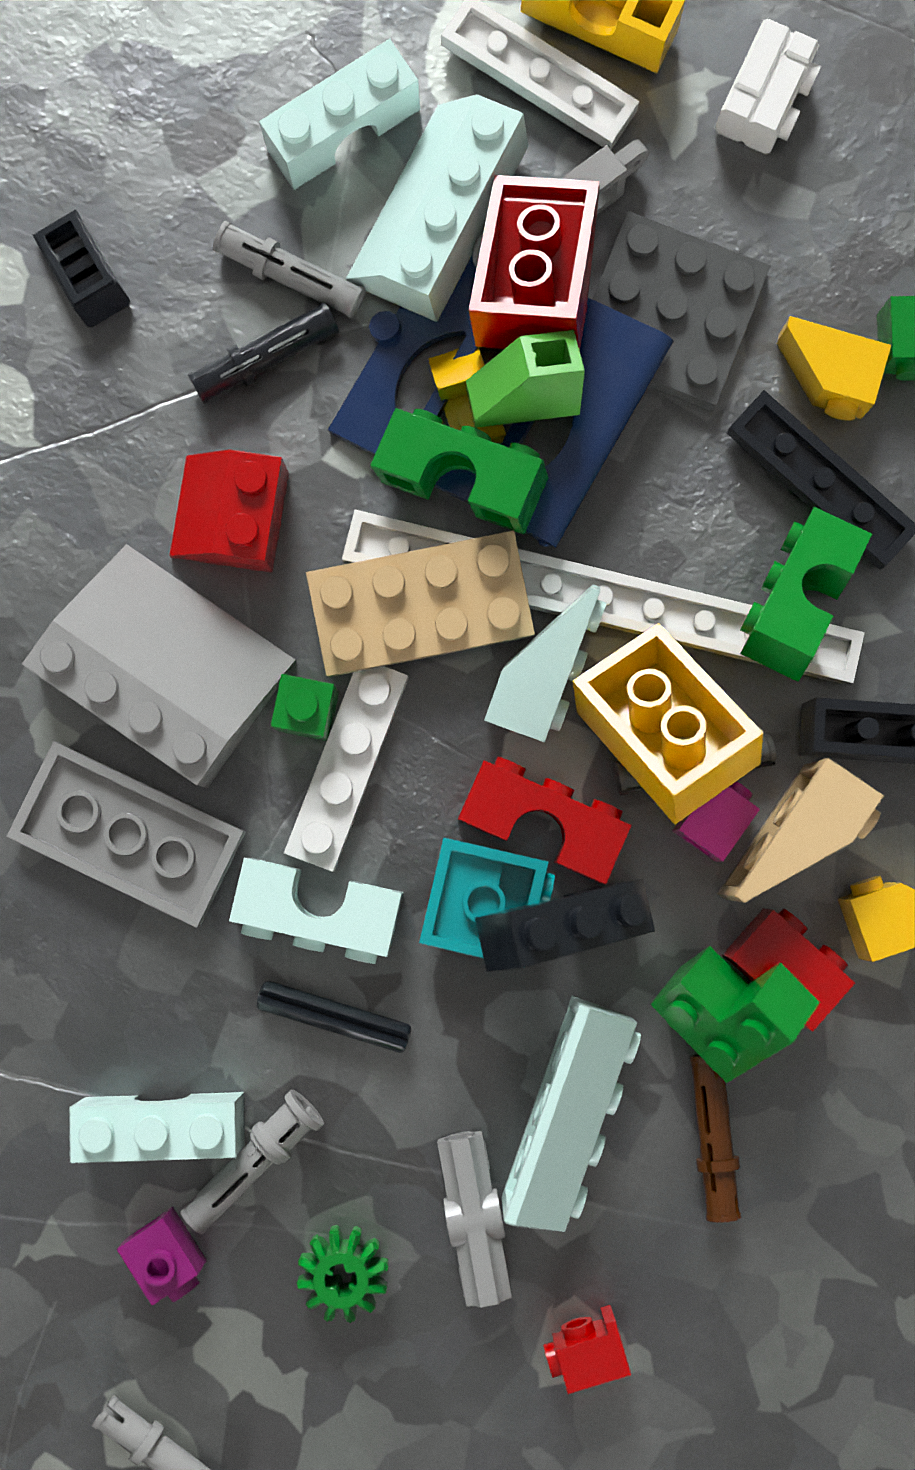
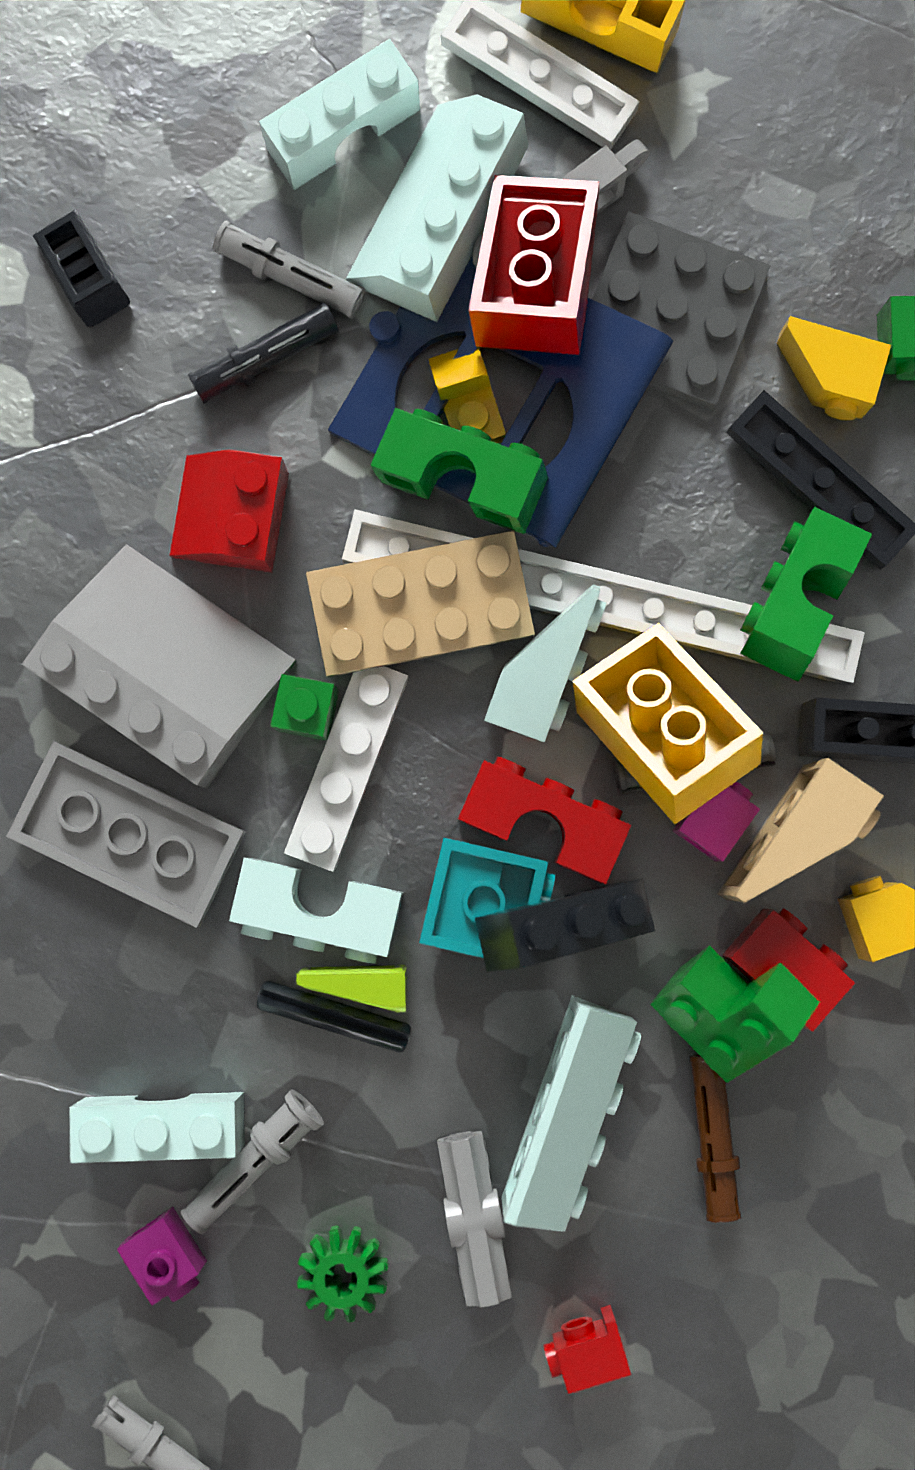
bright green slope [466,330,585,428] -> none
white brick [715,19,821,154] -> none
none -> lime slope [296,965,407,1013]

